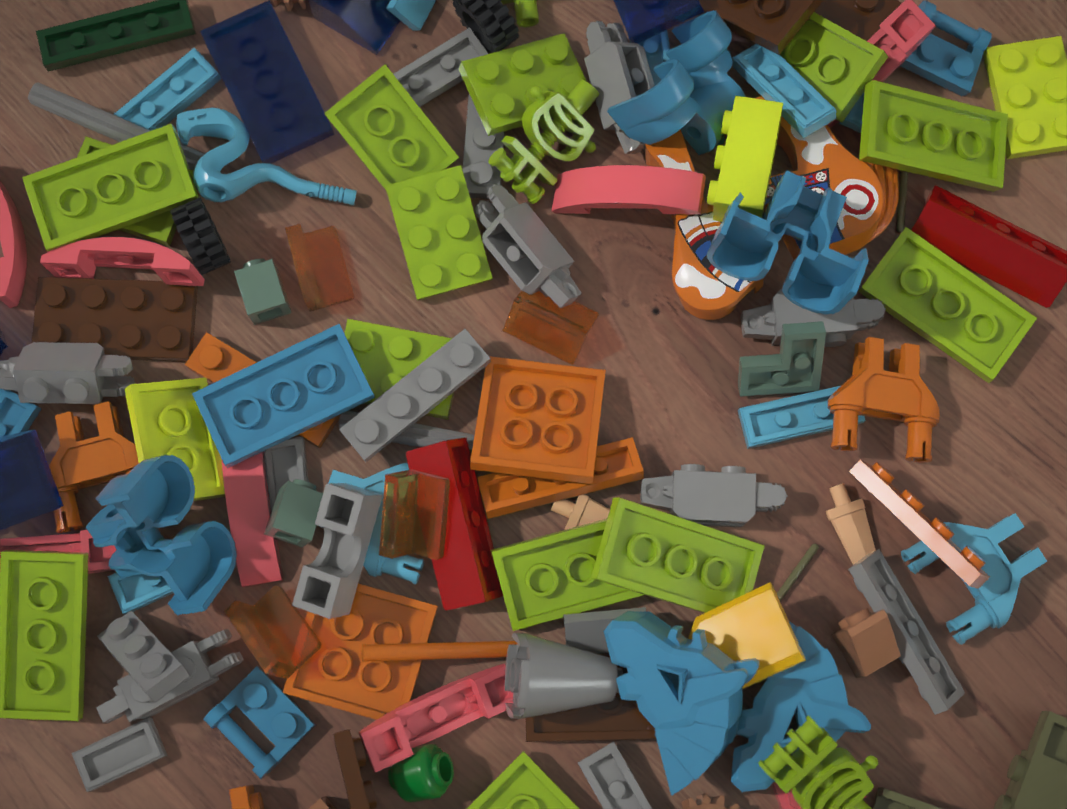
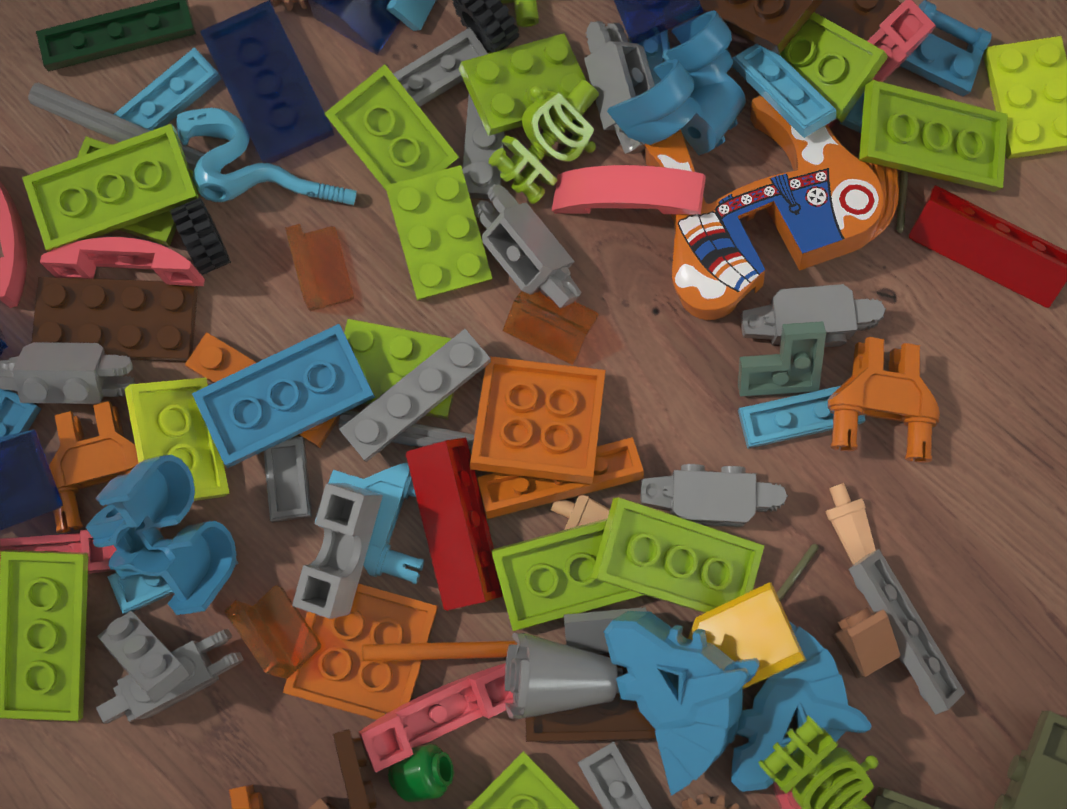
light grey tile [71,717,168,792] -> none
dark azure plate [203,666,316,779] -> none
coral slope [221,452,283,587] -> none
sand green brick [234,259,292,325] -> none
sand green brick [264,479,323,548] -> none
clear orange panel [379,469,450,560] -> none
neon yellow brick [707,96,783,222] -> none
dark azure piece [707,170,869,314] -> none
plate [849,460,990,589] -> none
lime plate [858,227,1037,383] -> none
medium azure connector [901,513,1047,645] -> none

